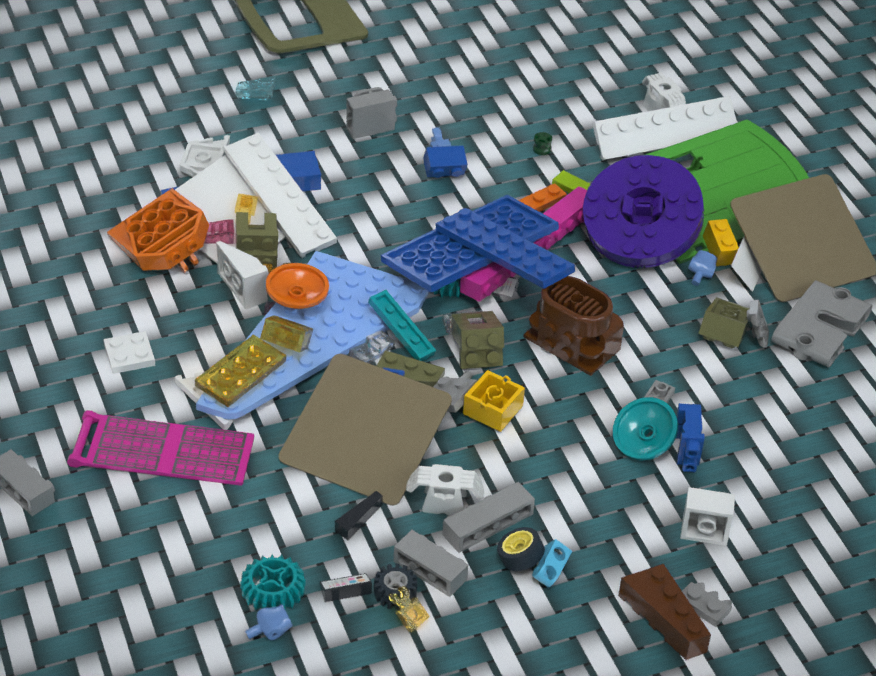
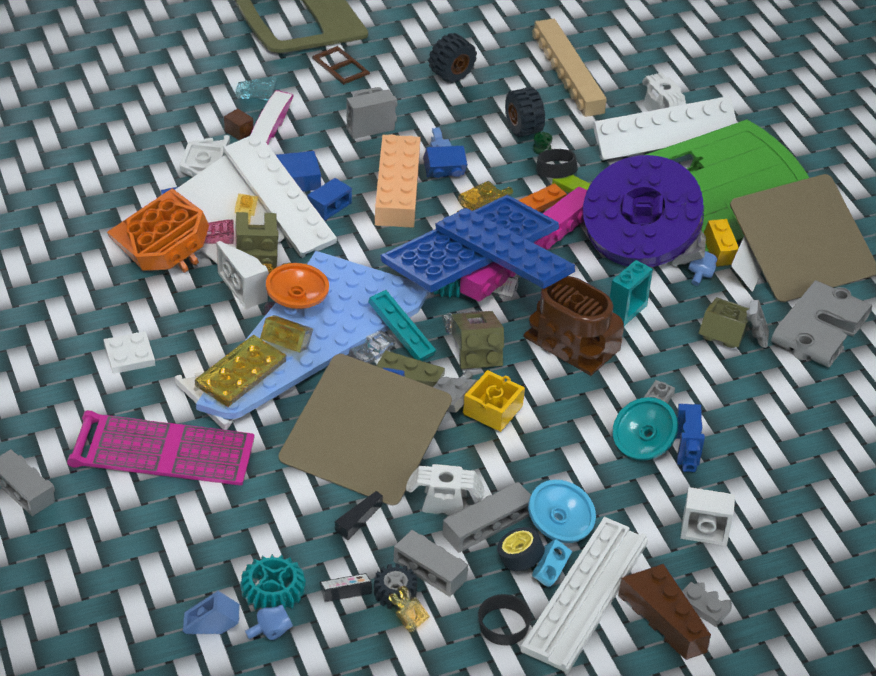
none -> medium blue slope [183,591,240,634]
none -> reddish brown brick [224,108,254,140]
none -> white slope [250,90,294,145]
none -> blue brick [307,178,352,221]
none -> reddish brown window [312,46,370,85]
none -> light nougat brick [375,135,421,228]
none -> black wheel [428,33,477,83]
none -> clear yellow plate [457,181,513,212]
none -> black tyre [478,594,532,645]
none -> black wheel [505,87,545,137]
none -> white plate [521,517,648,675]
none -> medium azure dish [528,480,596,543]
none -> tan brick [532,18,607,117]
none -> black tyre [536,149,578,178]
none -> teal window [610,260,653,326]
none -> light grey wing [671,231,706,266]

